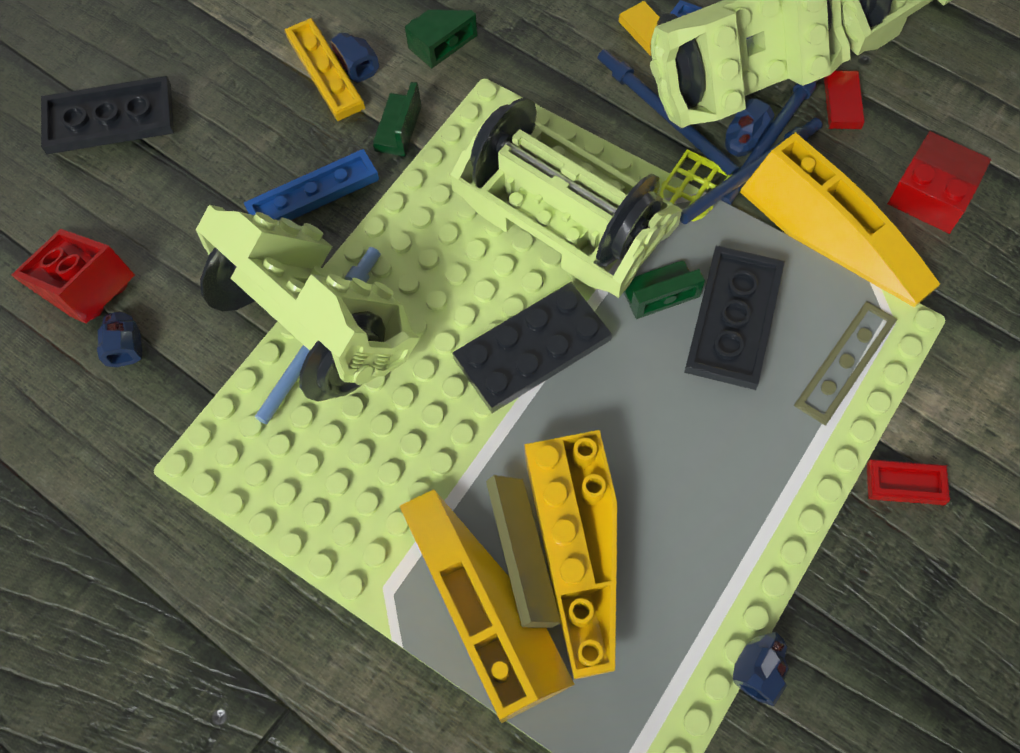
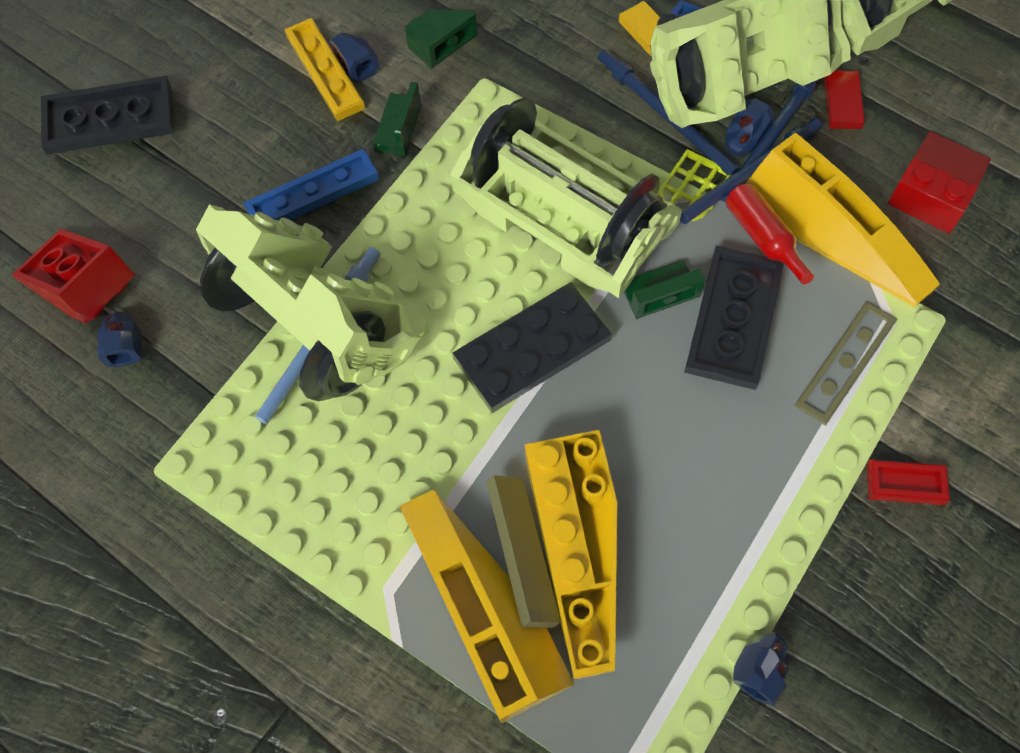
none -> red piece [726,184,814,285]

